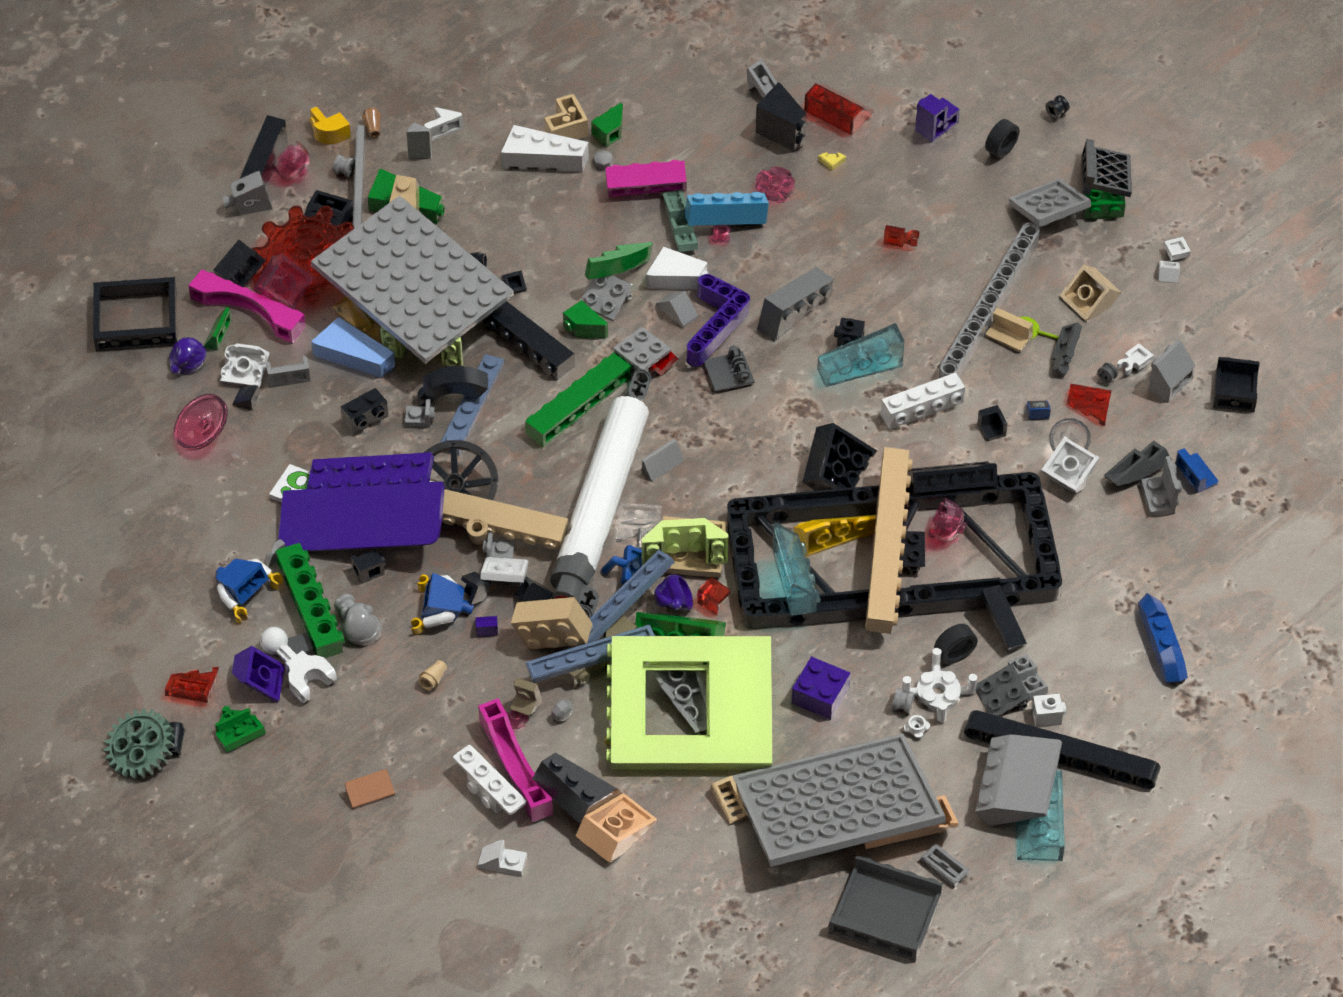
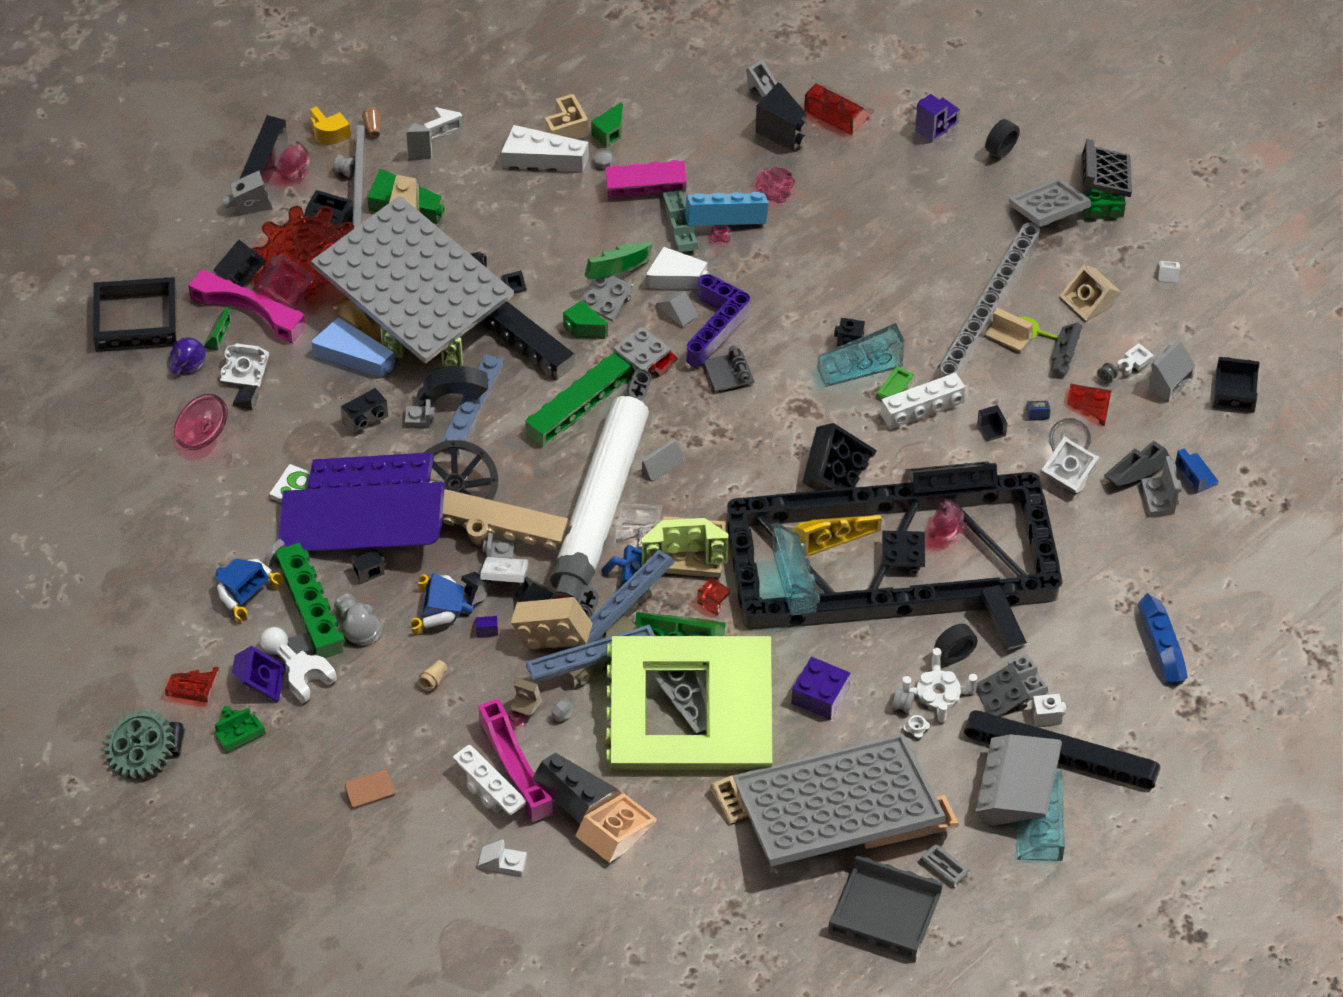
light grey hinge [266,356,311,388] -> none
dark purple piece [654,574,693,611] -> none
dark grey wedge [757,267,835,342] -> none
light yellow tile [818,152,846,170] -> none
tan brick [865,447,912,634] -> none
clear red plate [883,225,920,248] -> none
black wheel [1045,95,1070,119] -> none
white plate [1164,237,1191,261] -> none
none -> bright green tile [876,366,915,400]

